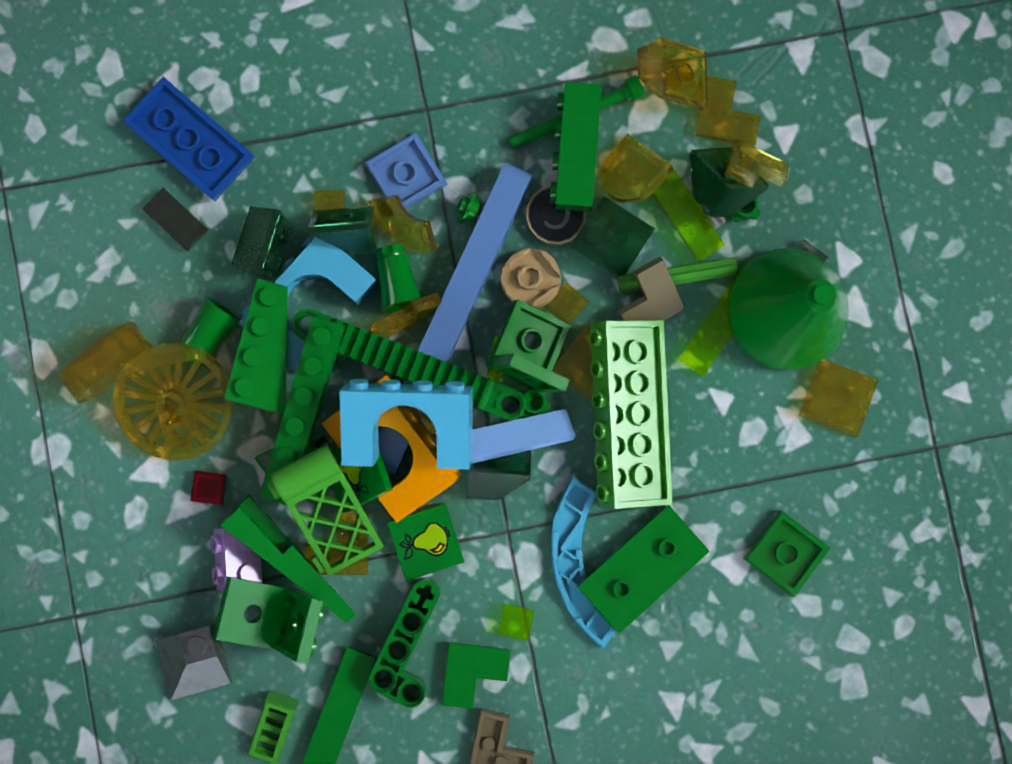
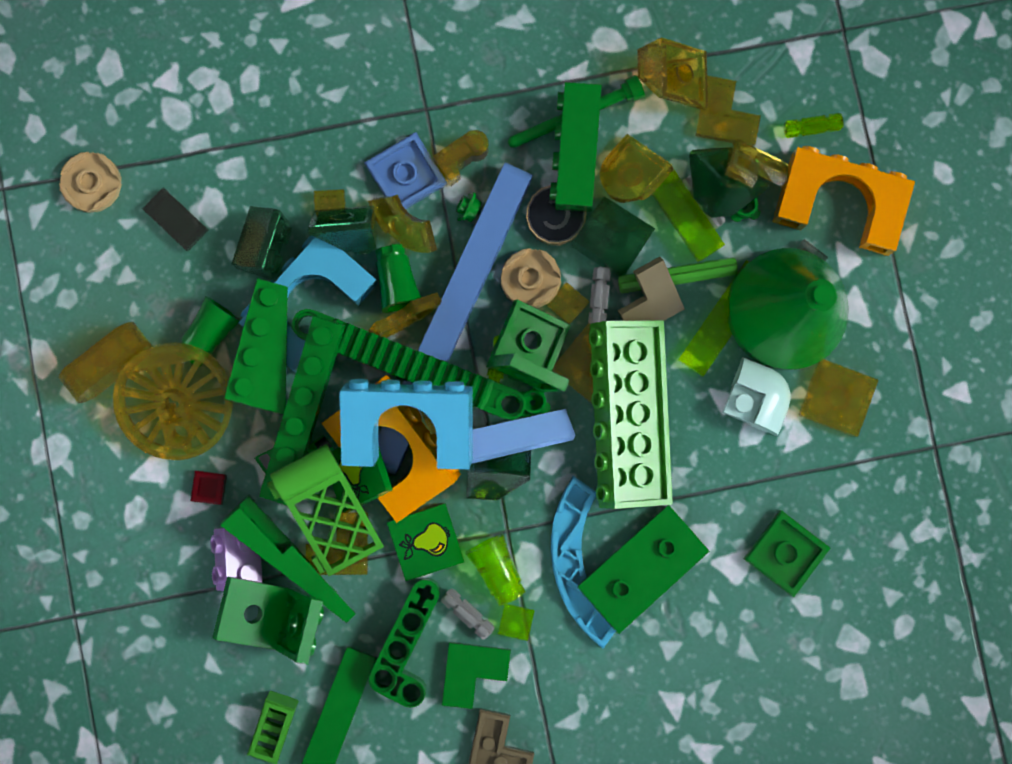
blue plate [123,76,255,202] -> none
flat silver slope [155,623,232,700] -> none
none -> tan tile [59,152,122,213]
none -> clear yellow leg [433,130,489,186]
none -> light grey axle [441,588,495,640]
none -> clear neon green plant [465,533,525,606]
none -> light grey axle [588,267,611,325]
none -> light aqua brick [722,357,791,436]
none -> light orange arch [772,146,915,256]
none -> clear neon green axle [783,113,844,138]

